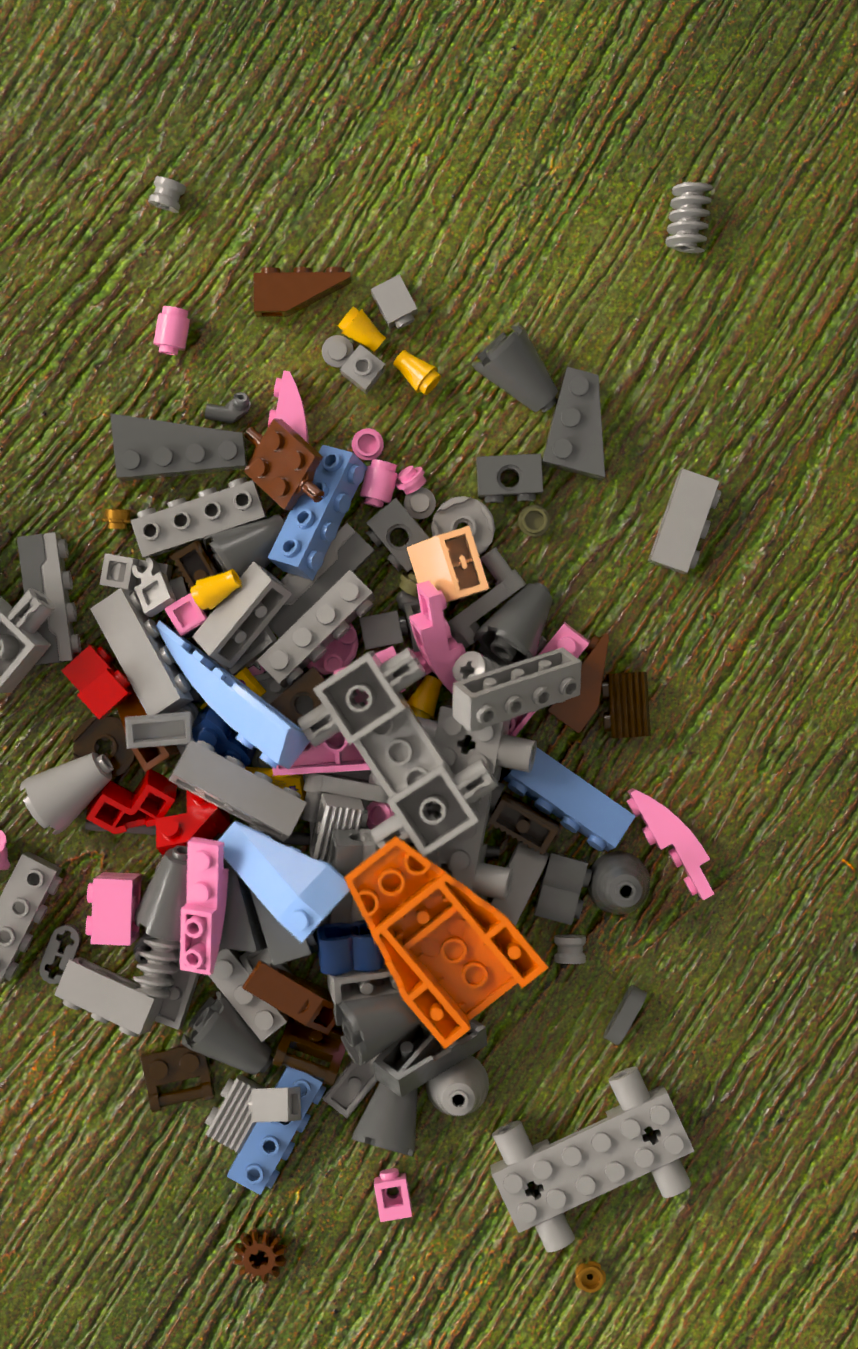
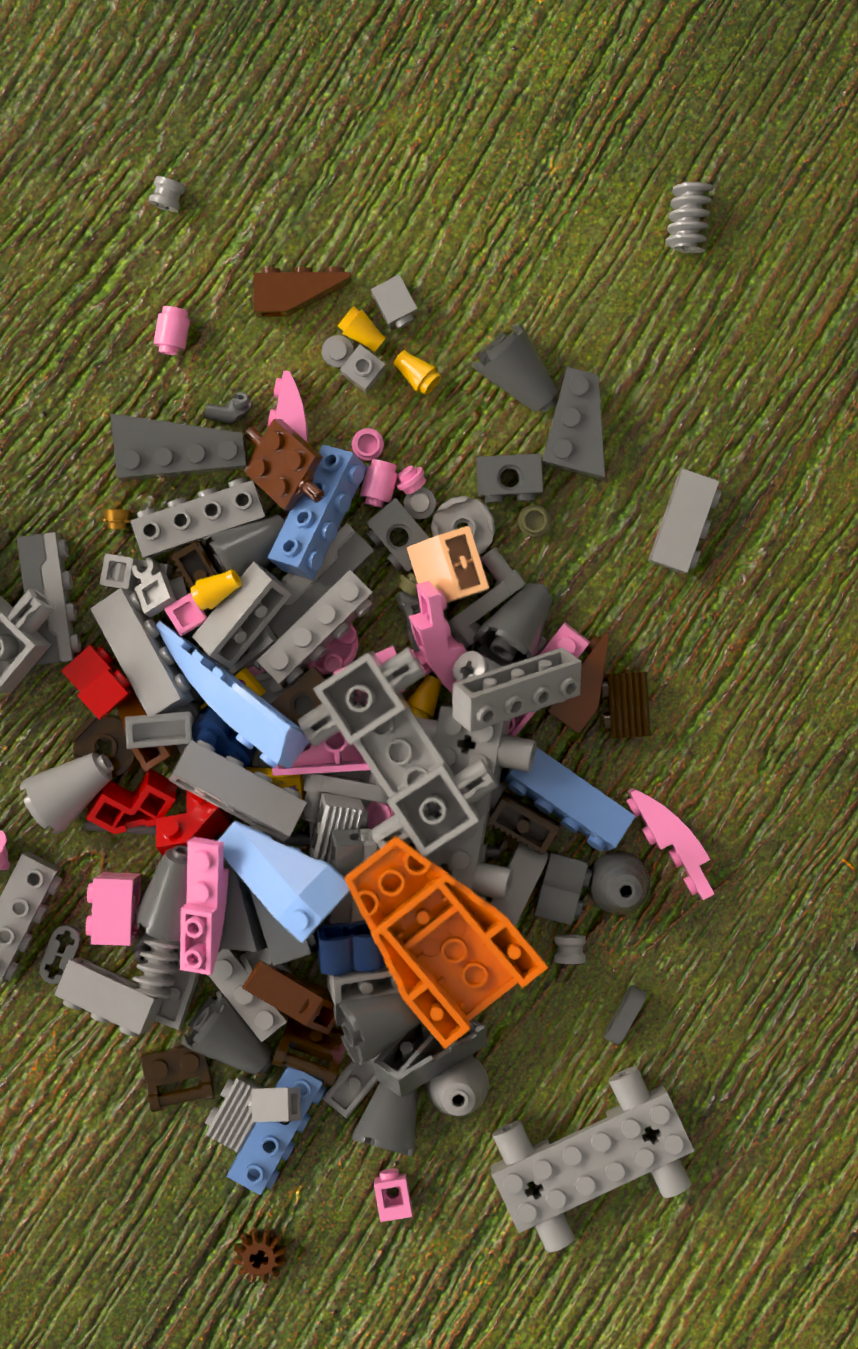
dark grey brick [359,611,409,650] -> none
pearl gold plate [575,1261,606,1293] -> none

